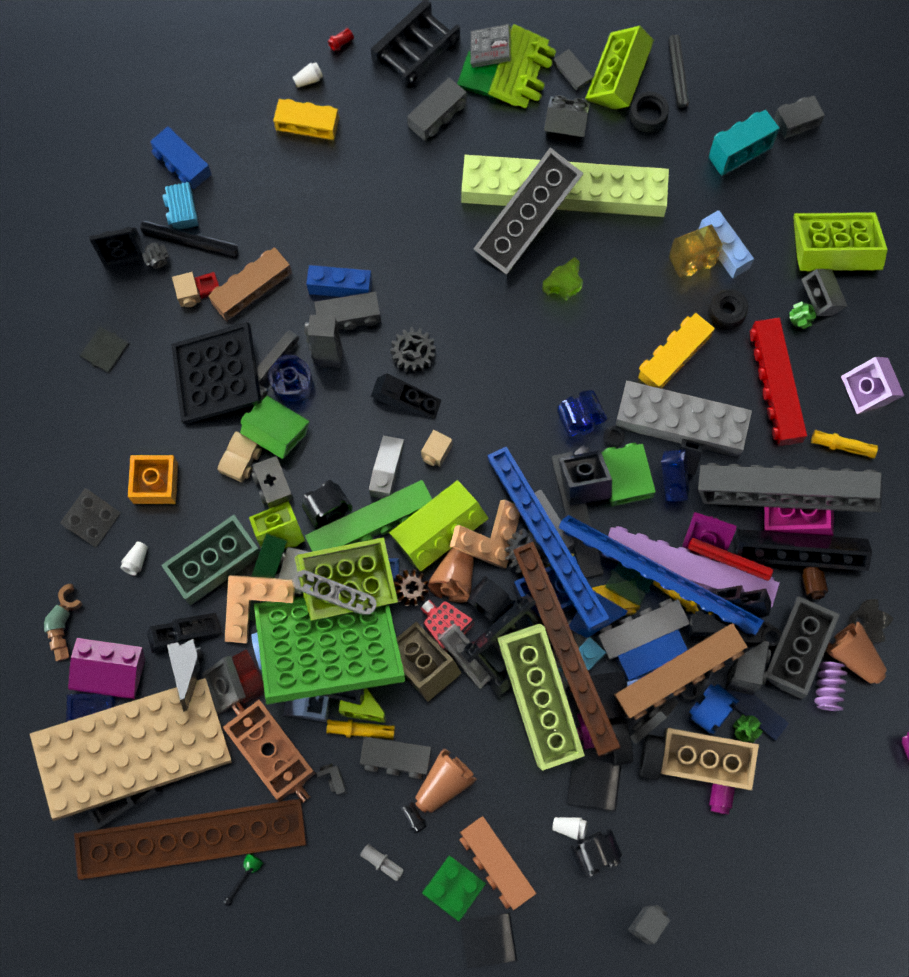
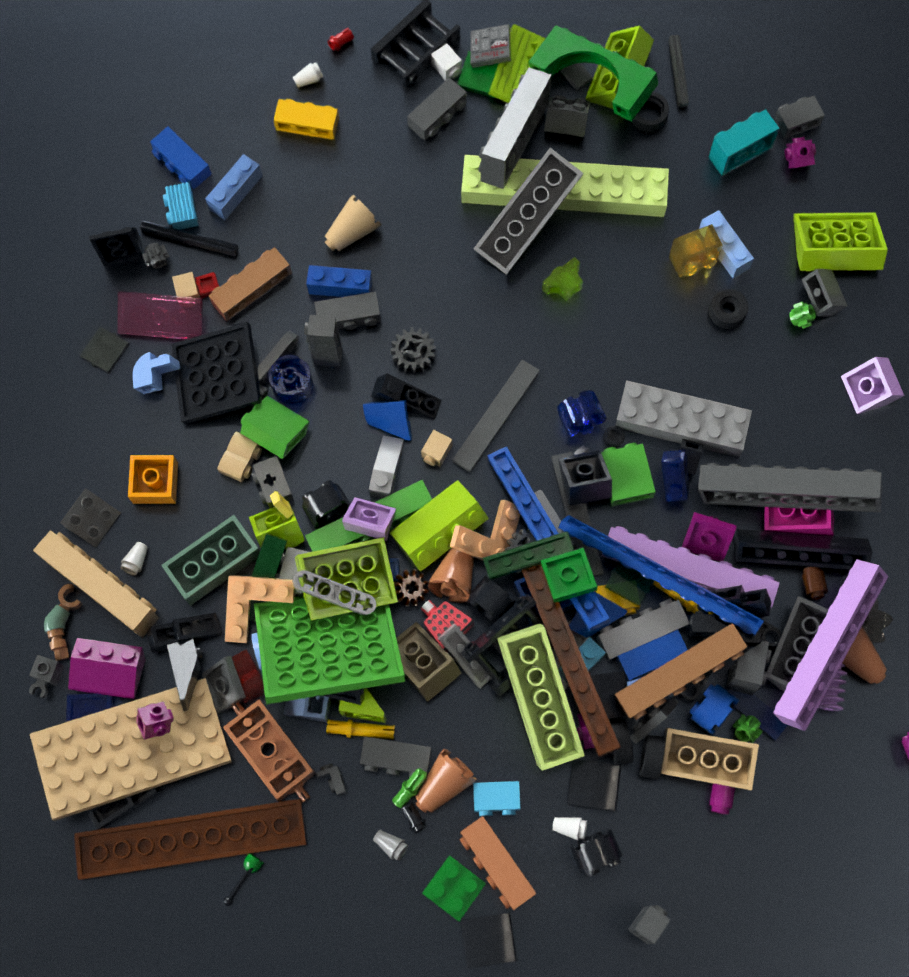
light grey axle [360,844,404,881] -> none
yellow brick [638,313,715,389] -> none
red axle [688,538,773,581] -> none
red brick [750,318,807,446] -> none
yellow pin [811,430,878,459] -> none
none -> dark grey brick [29,655,64,699]
none -> tan brick [33,530,159,638]
none -> clear pink tile [118,291,202,340]
none -> light blue brick [133,352,180,394]
none -> magenta brick [136,701,174,740]
none -> medium blue brick [205,154,262,220]
none -> light yellow tile [270,491,293,519]
none -> tan cone [325,195,381,251]
none -> lavender slope [342,497,396,541]
none -> blue slope [363,400,412,441]
none -> light grey cone [373,829,408,861]
none -> bright green axle [392,768,427,808]
none -> white brick [431,44,462,81]
none -> dark grey tile [452,360,540,473]
none -> medium azure brick [473,781,520,816]
none -> brick [479,68,552,189]
none -> dark green tile [483,531,574,580]
none -> green arch [529,25,658,122]
none -> green plate [541,548,597,603]
none -> lavender brick [773,560,888,731]
none -> magenta brick [785,137,816,168]

